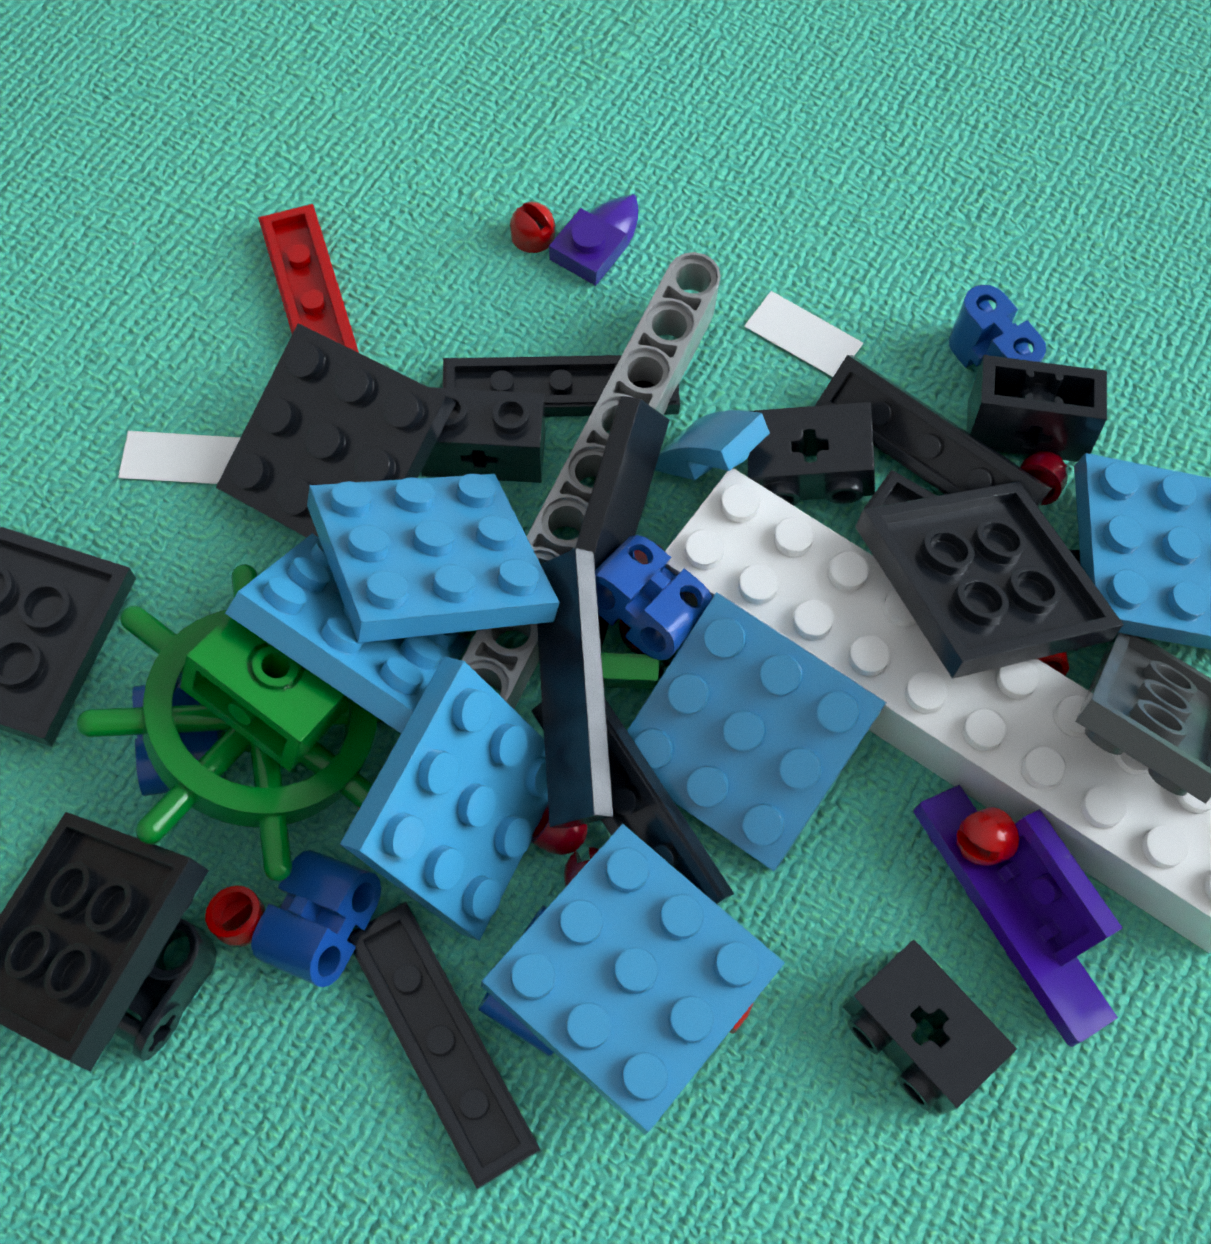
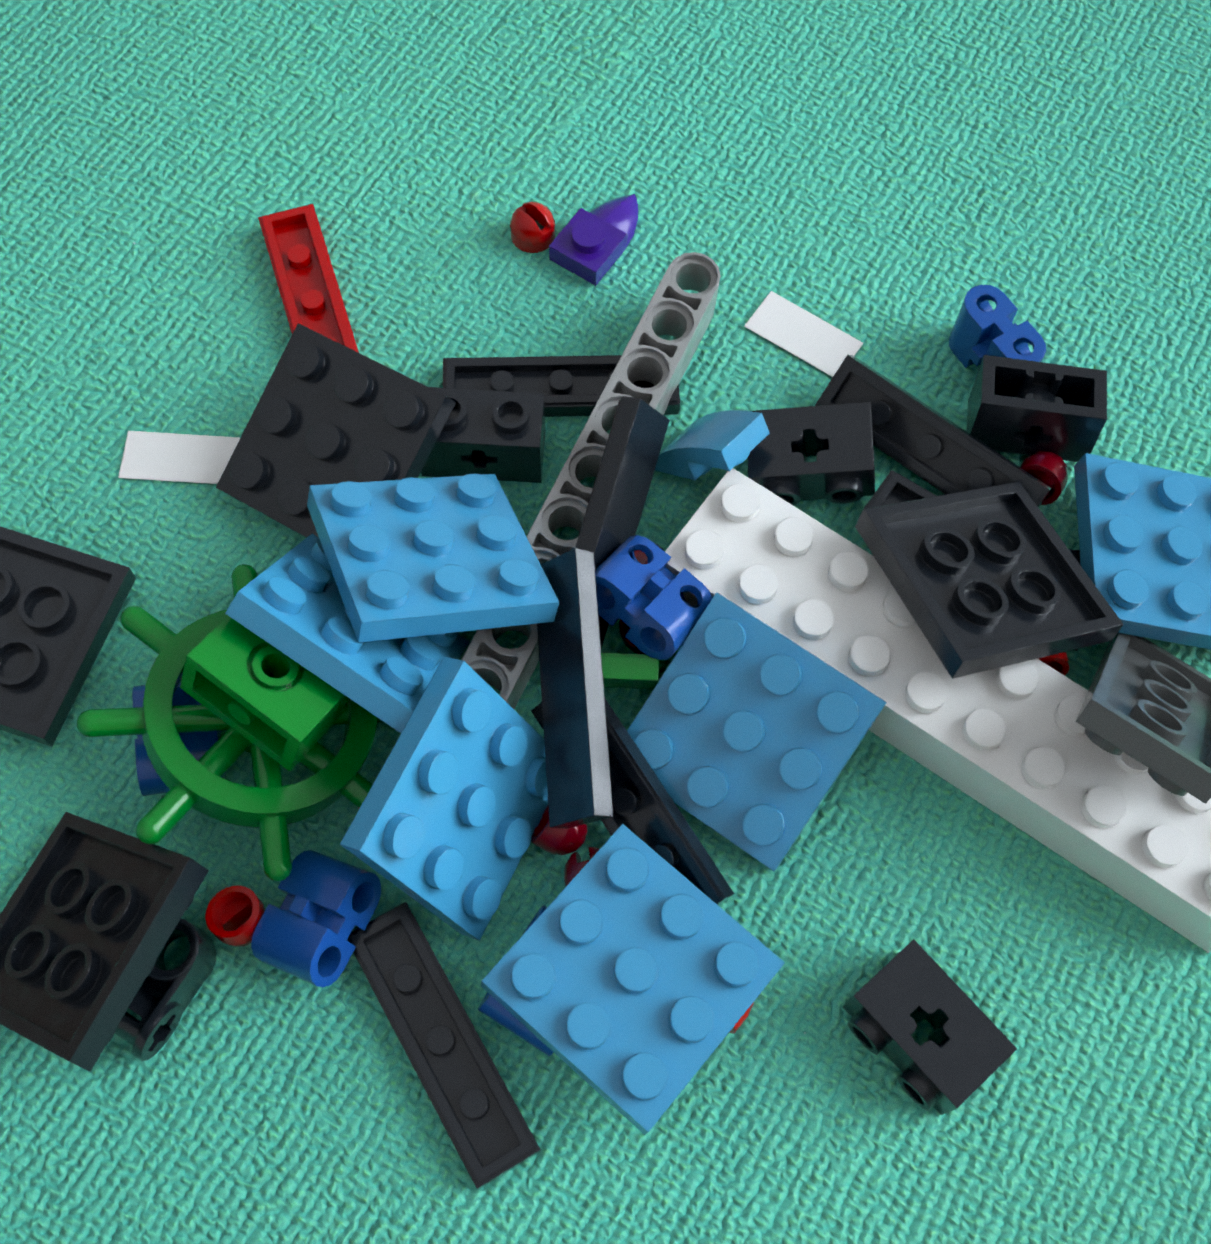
dark purple bracket [913,785,1123,1047] -> none
red hinge [956,807,1019,866] -> none

